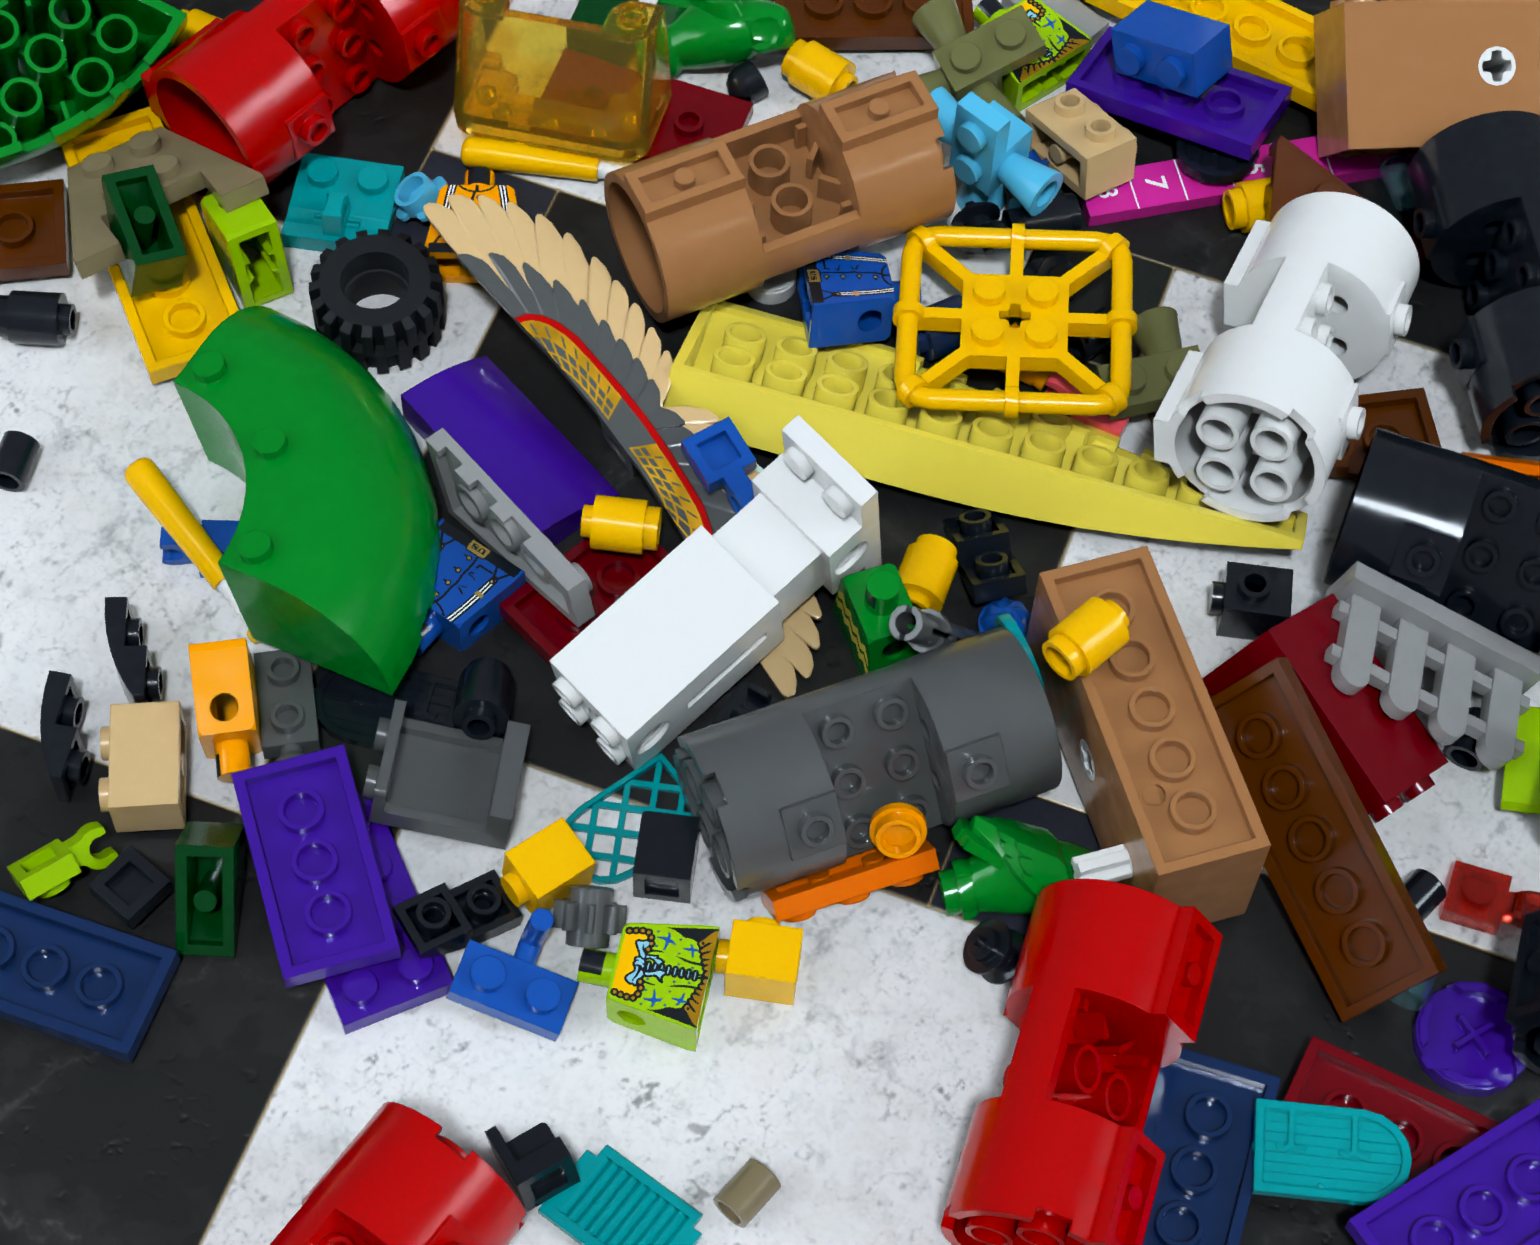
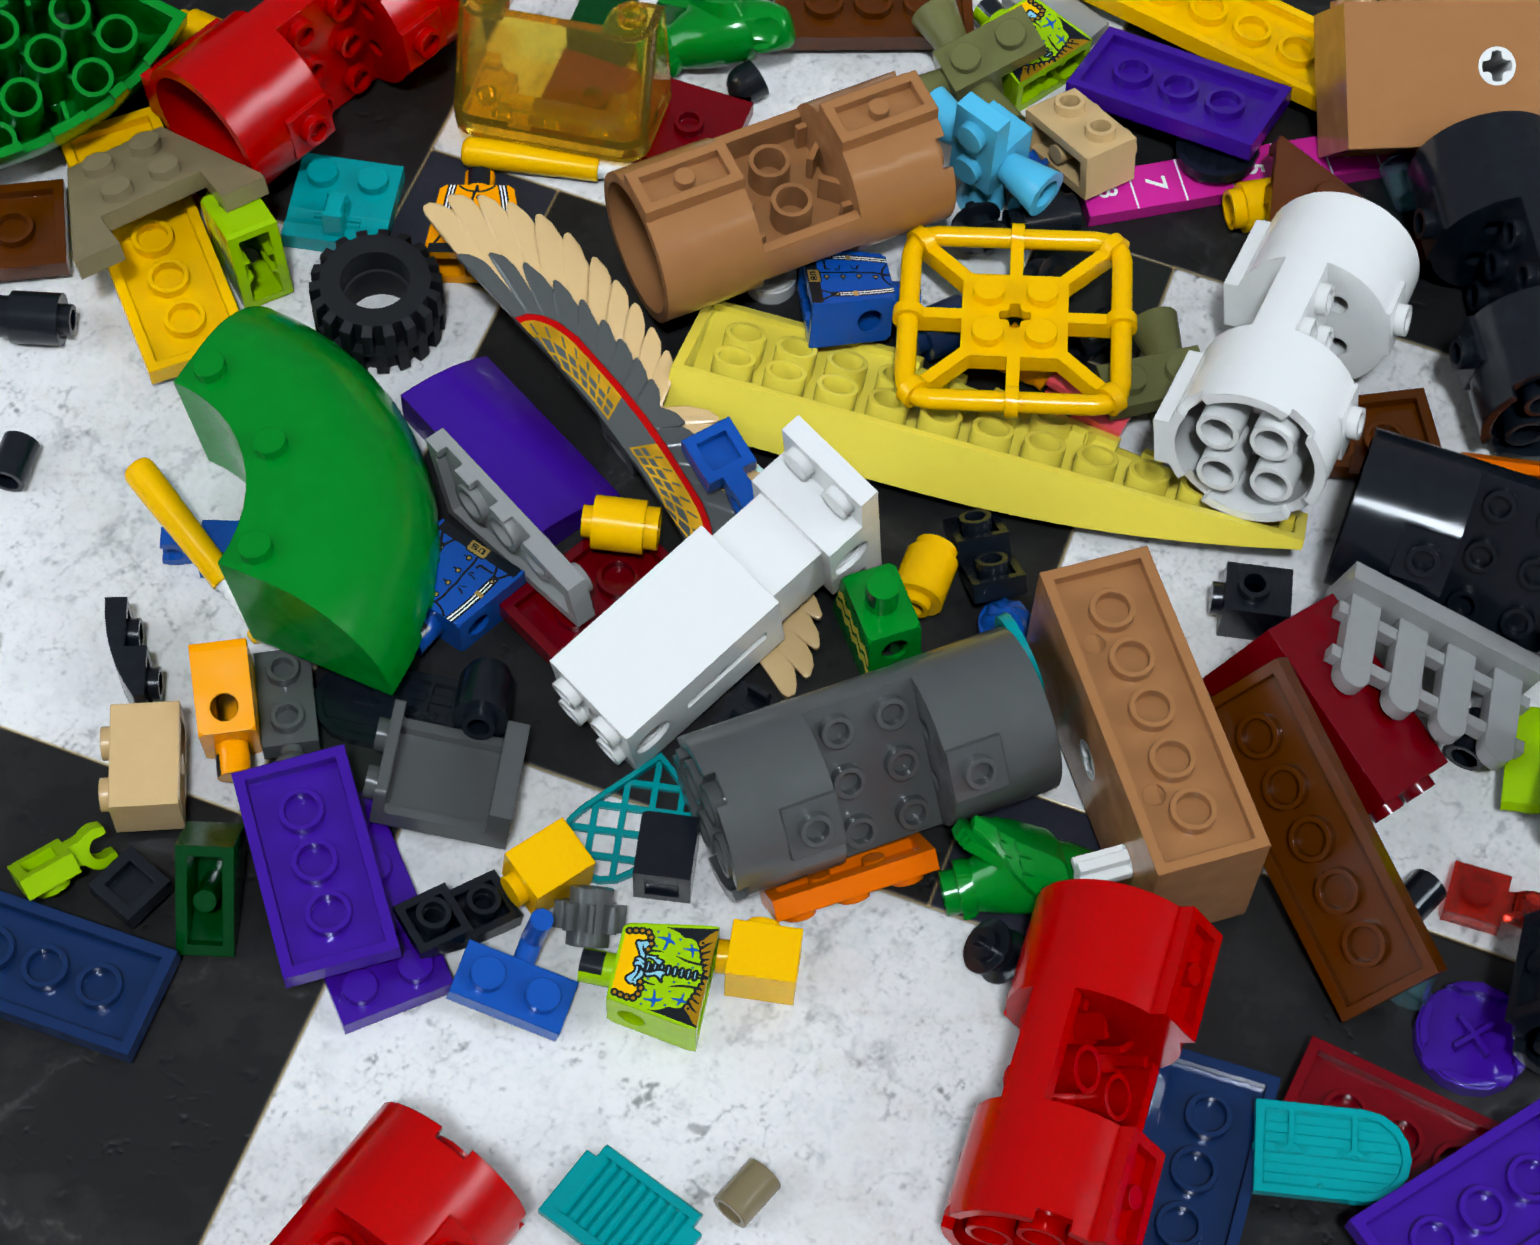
black slope [40,670,90,803] -> none
dark green slope [101,164,188,297] -> none
medium azure plate [394,172,447,222] -> none
black panel [484,1123,580,1211] -> none
yellow brick [781,39,858,99] -> none
light orange plate [869,802,927,859] -> none
dark grey pin [889,605,980,653] -> none
yellow brick [1042,597,1130,681] -> none
blue brick [1111,0,1233,98] -> none

